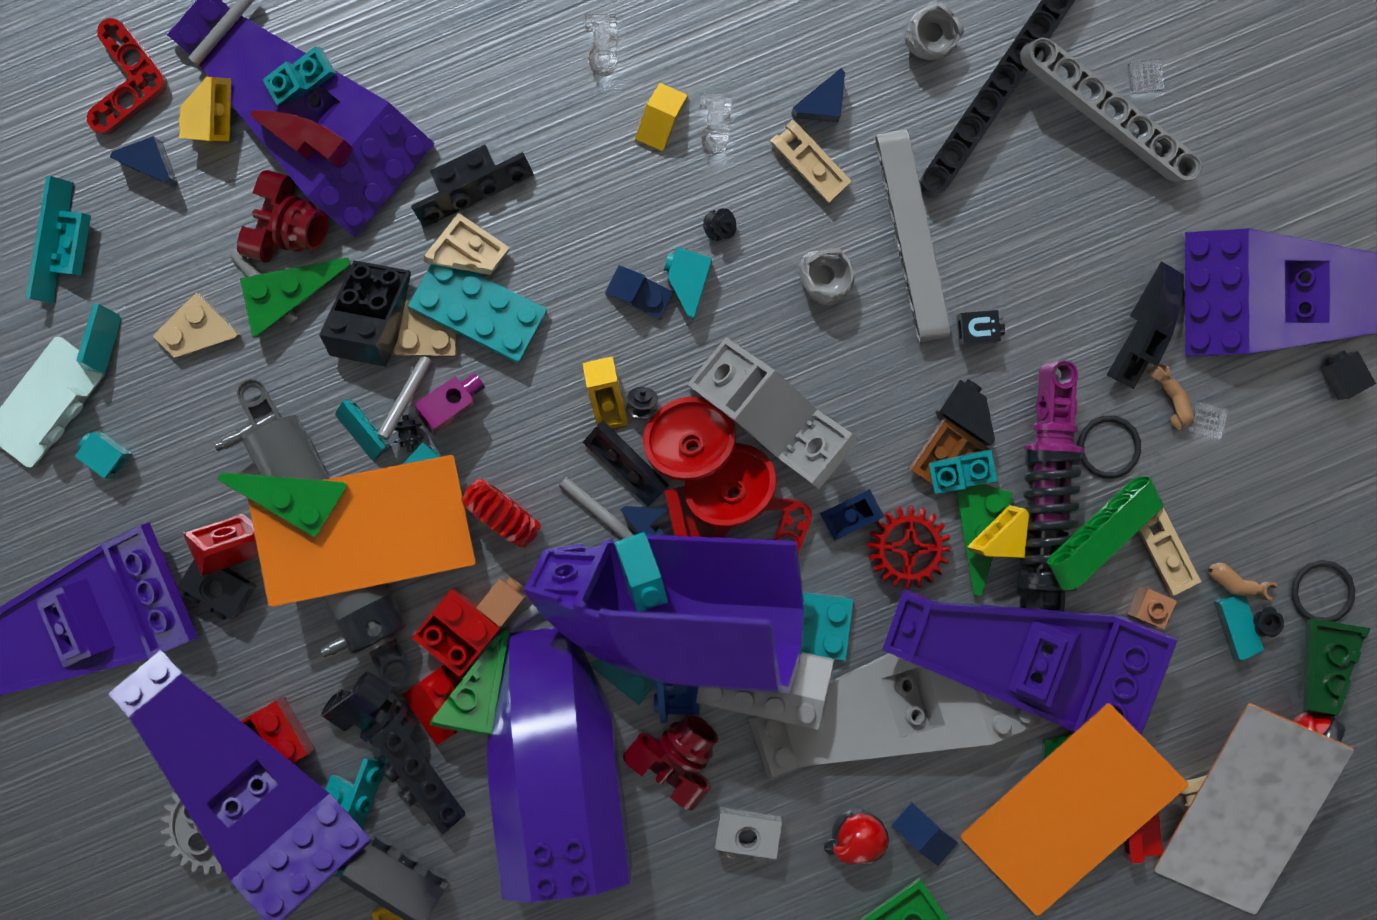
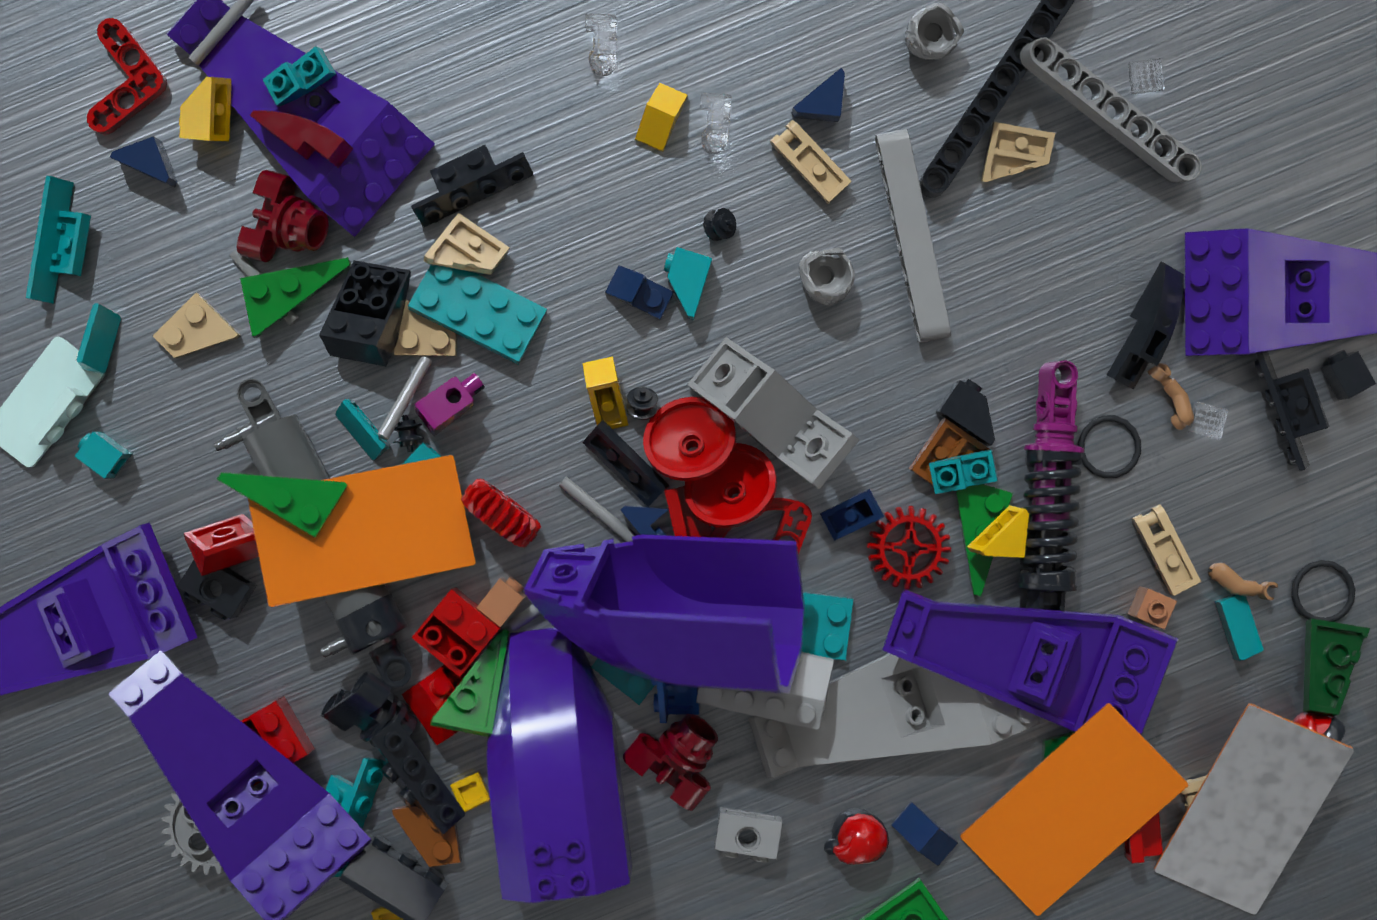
teal slope [614,532,668,612] -> none
black brick [957,310,1005,346] -> none
green beam [1047,476,1163,591] -> none
black plate [1253,607,1284,638] -> none
none -> dark orange wing [392,805,462,867]
none -> yellow tile [450,771,490,812]
none -> tan wing [981,122,1056,182]
none -> black bracket [1254,352,1329,471]

